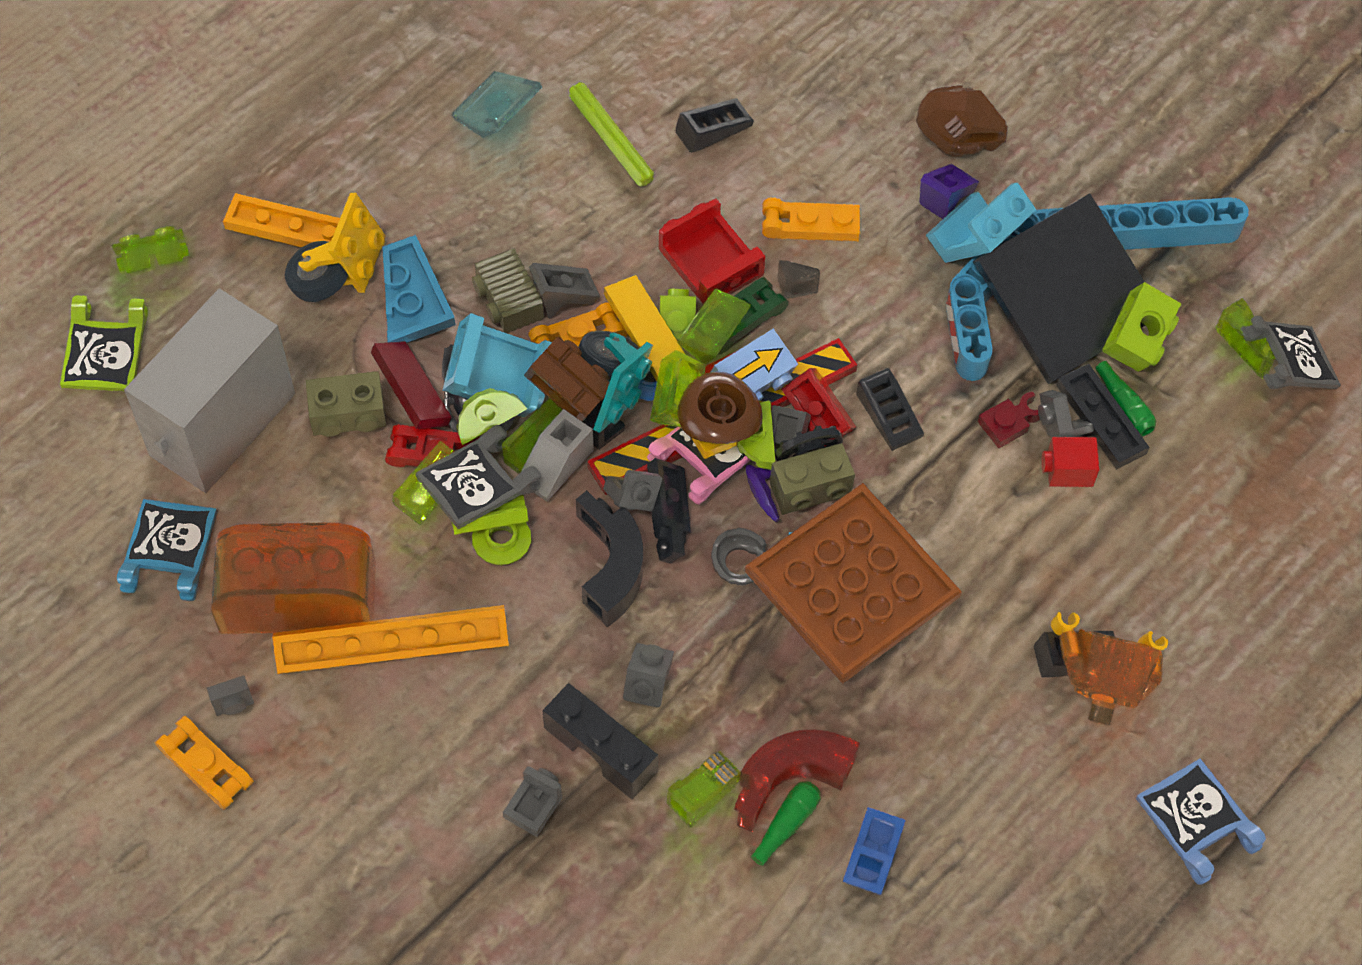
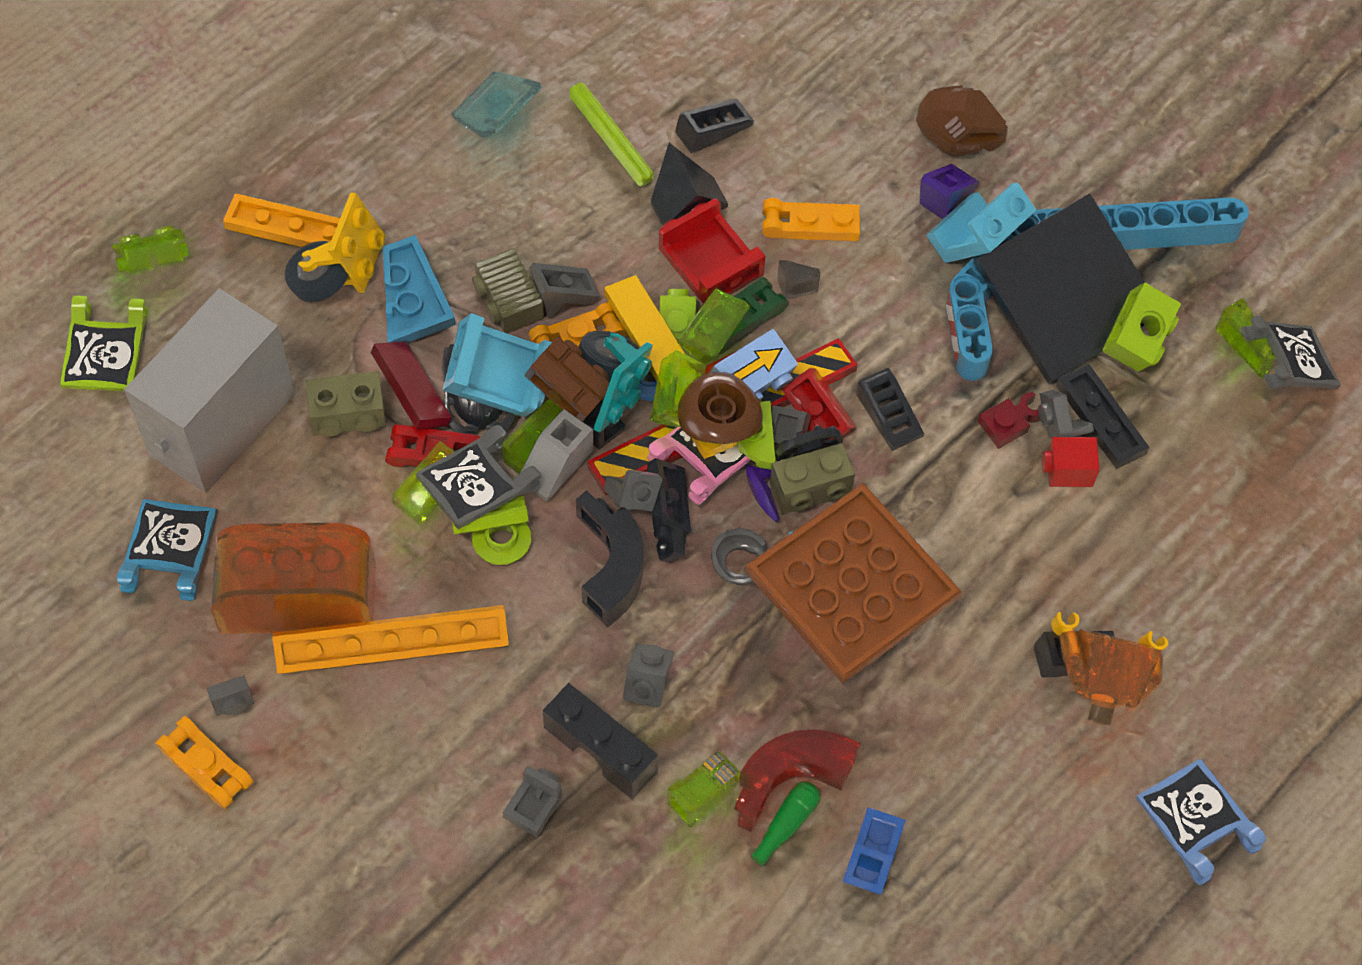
lime plate [457,388,527,445] -> none
green piece [1095,361,1156,437] -> none
none -> black slope [651,143,728,226]

